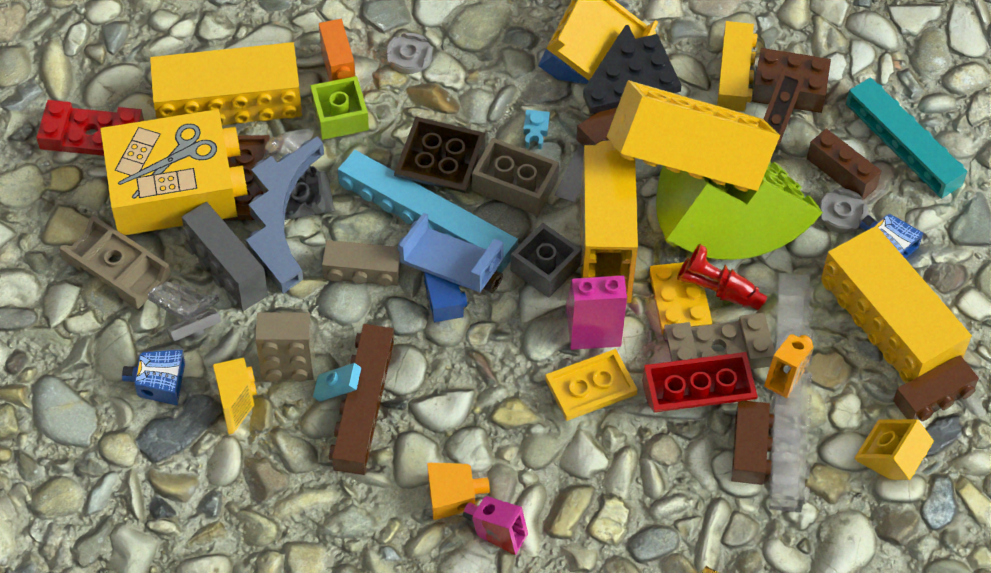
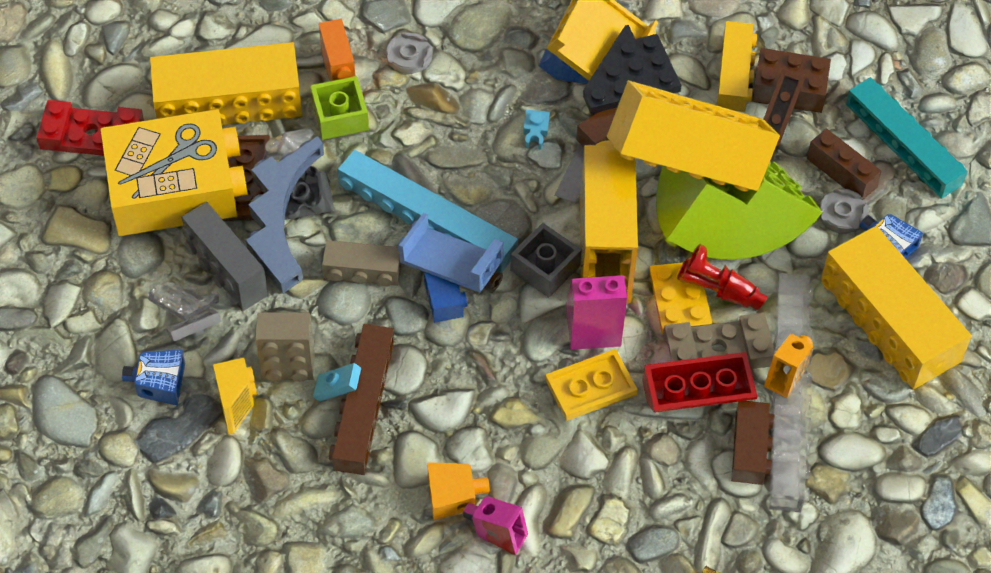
dark tan piece [59,215,171,309] -> none
dark brown slope [394,117,486,193] -> none
dark tan brick [472,138,559,216] -> none
yellow slope [854,419,934,480] -> none
reddish brown brick [893,355,979,422] -> none

